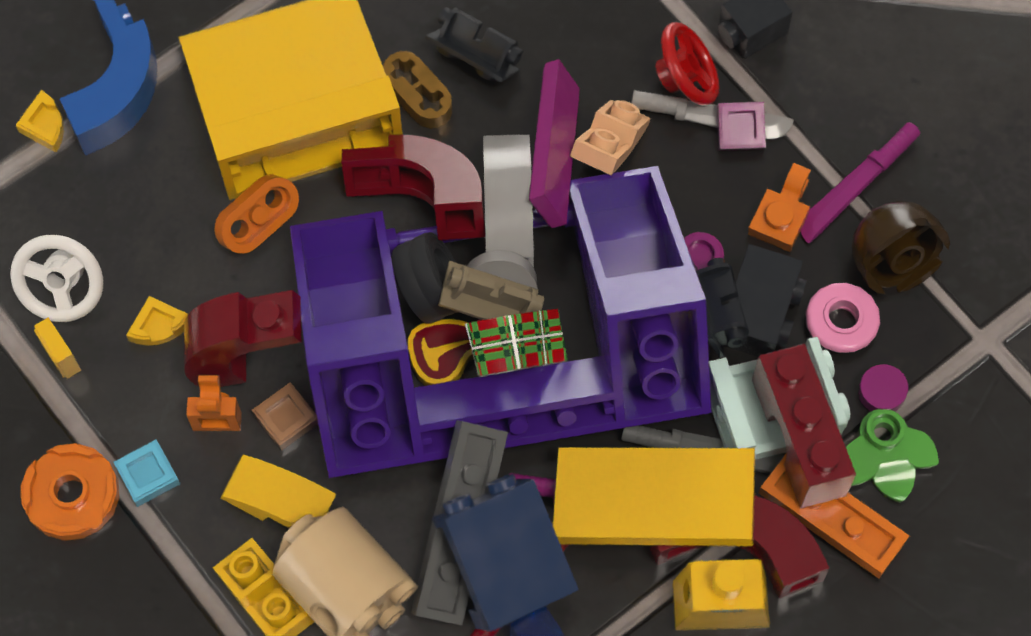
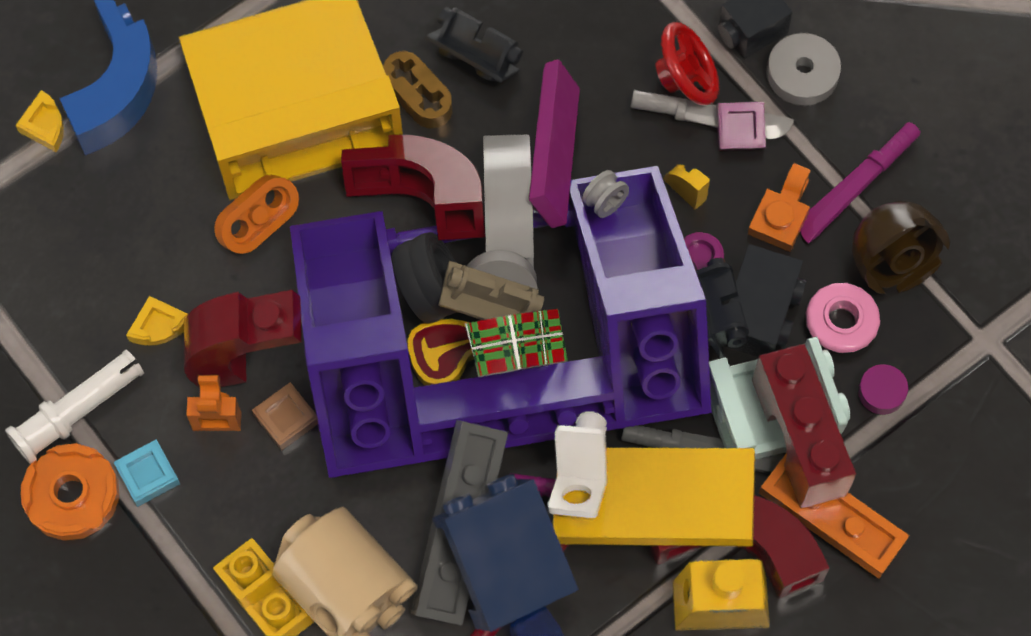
white piece [10,235,103,322] -> none
yellow tile [34,317,81,379] -> none
yellow slope [221,454,336,528] -> none
light nougat slope [570,100,651,175] -> none
bright green plate [846,409,939,502] -> none
none -> white pin [5,349,144,464]
none -> white bracket [548,411,608,518]
none -> light grey bush [582,170,629,218]
none -> yellow tile [663,164,710,210]
none -> light grey piece [767,33,841,106]

